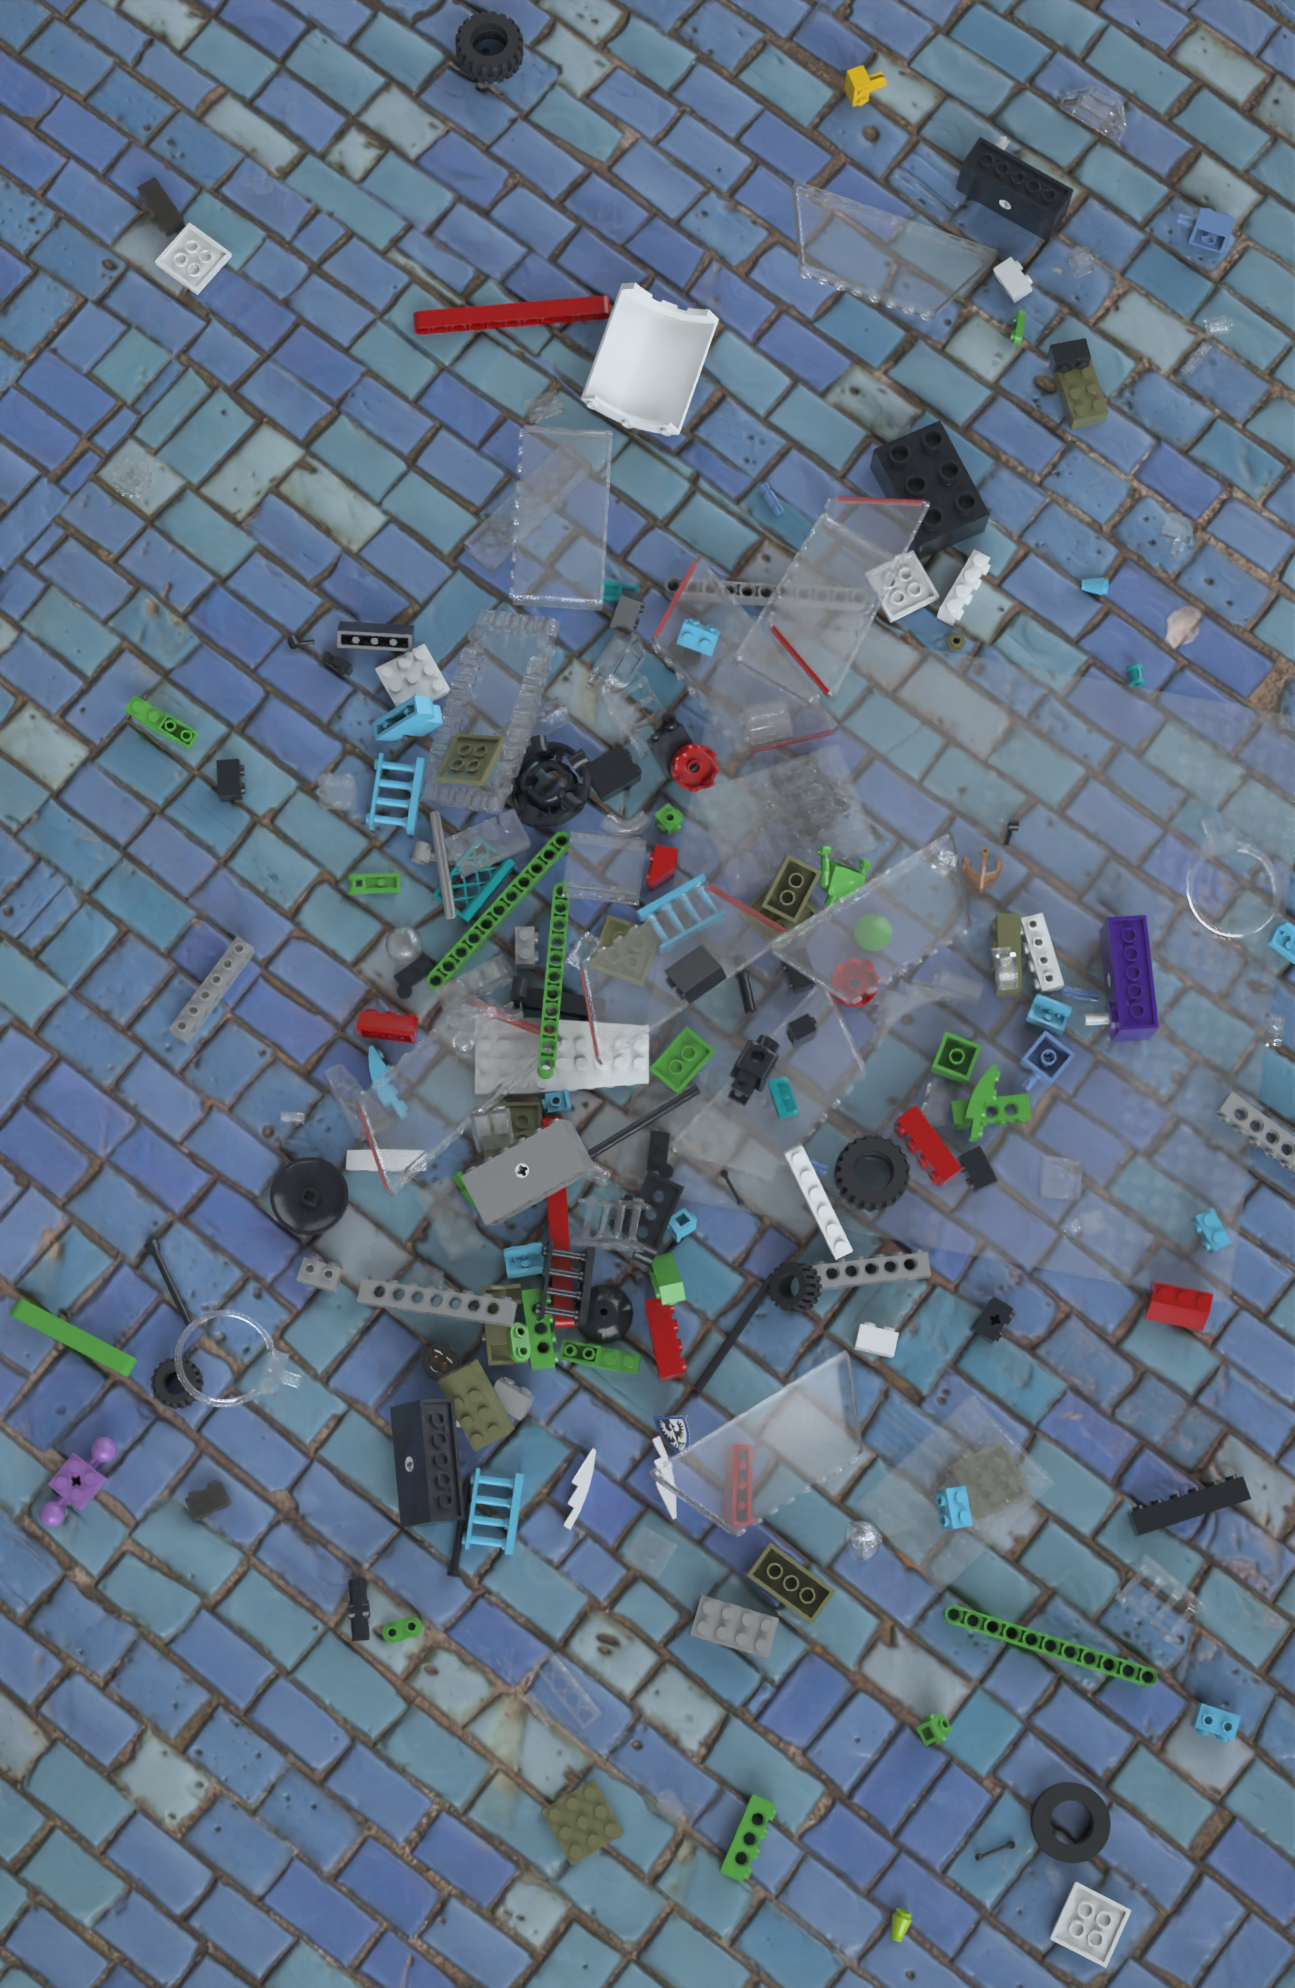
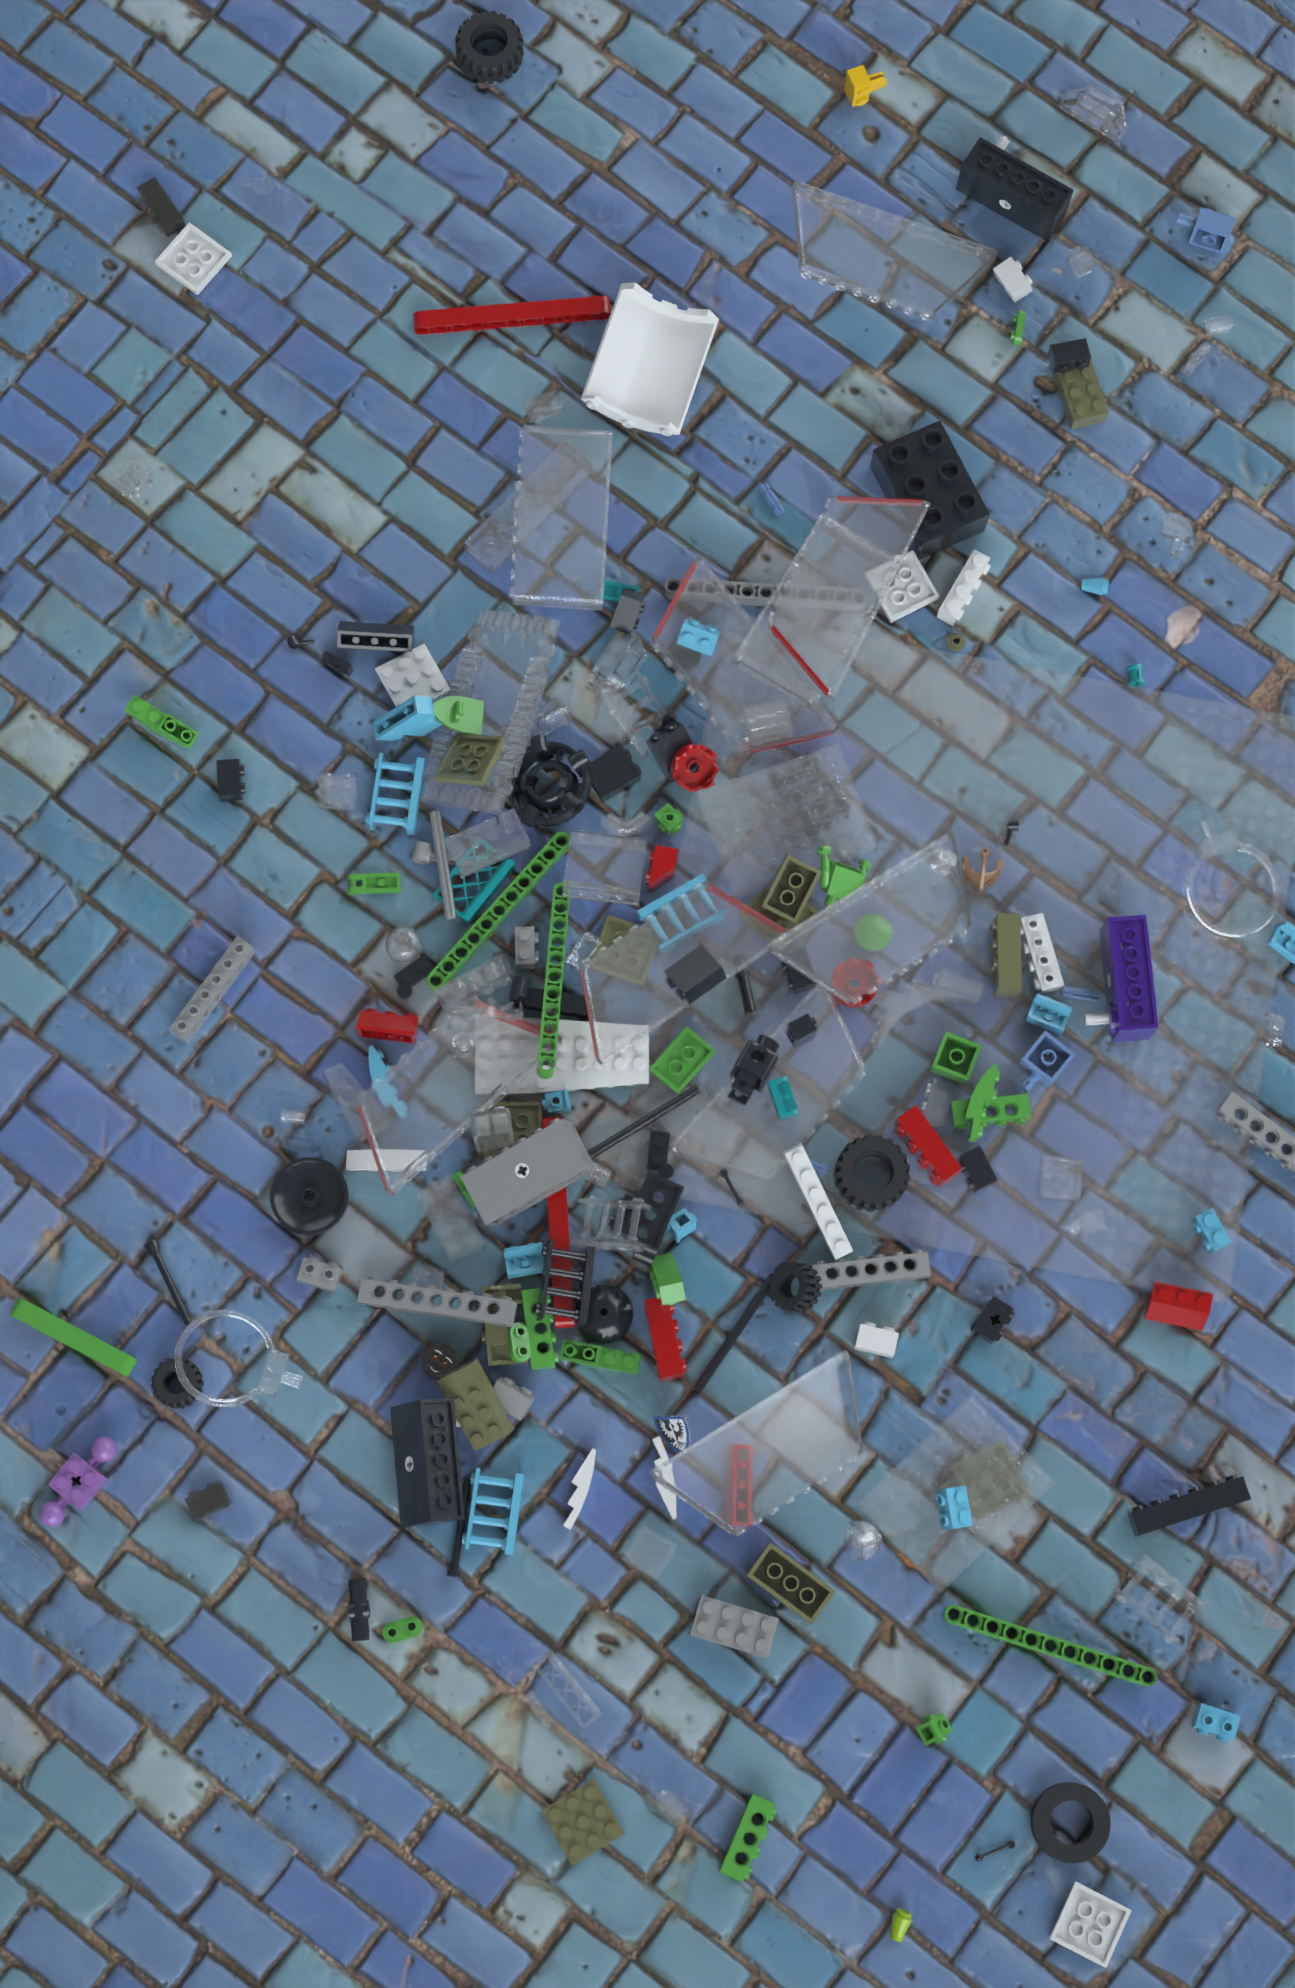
clear brick [992,947,1018,990] -> none
none -> bright green shield [433,696,484,735]

